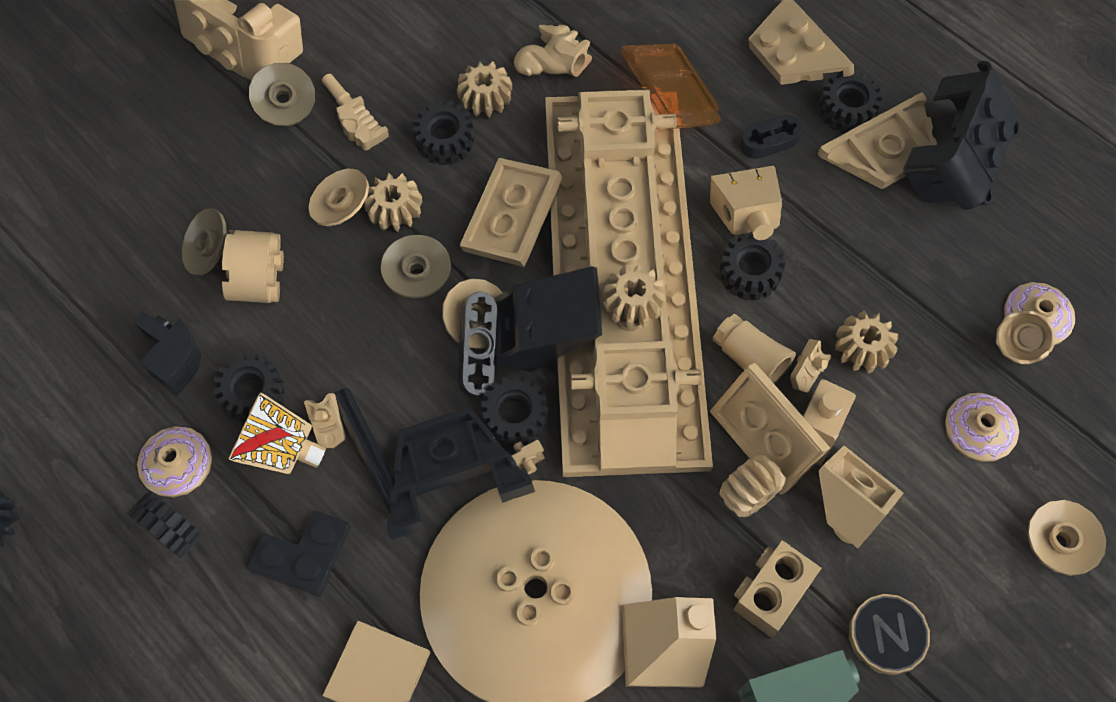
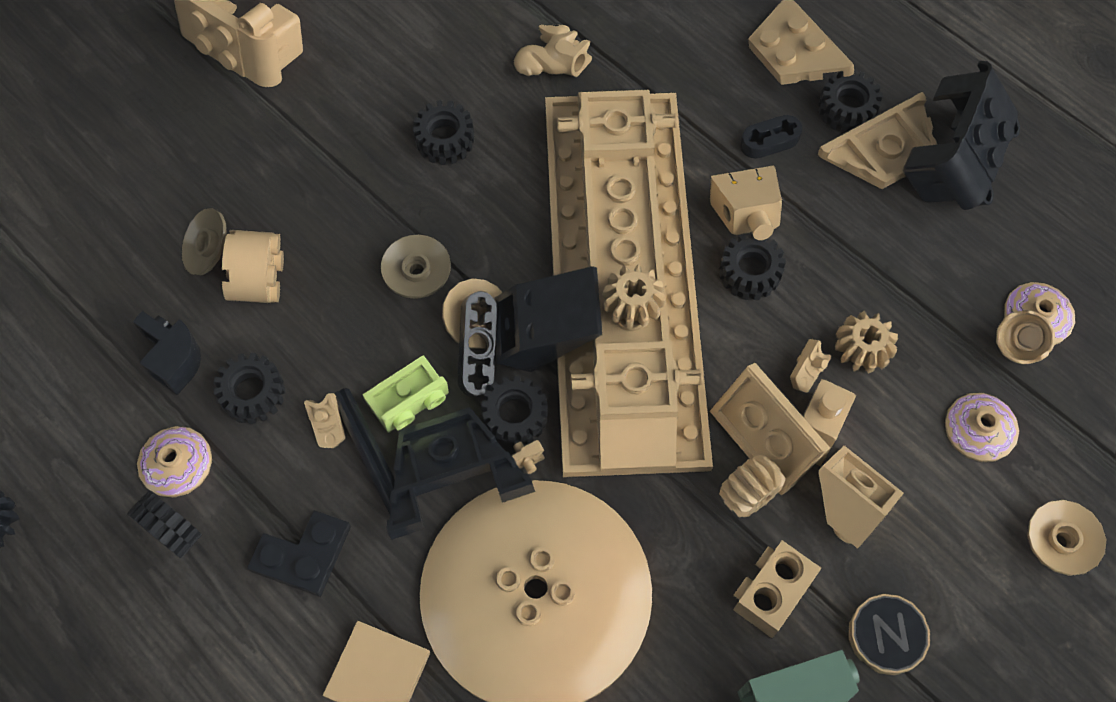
torso [229,392,326,474] -> none
dark tan dish [249,63,315,126] -> none
tan dish [308,168,369,226] -> none
tan piece [322,74,389,150] -> none
tan gear [364,172,423,232] -> none
tan gear [457,61,512,118] -> none
tan plate [460,158,562,267] -> none
clear orange piece [620,43,721,129] -> none
tan slope [622,597,716,688] -> none
tan plant [713,314,796,384] -> none
none -> yellowish green bracket [362,355,449,433]

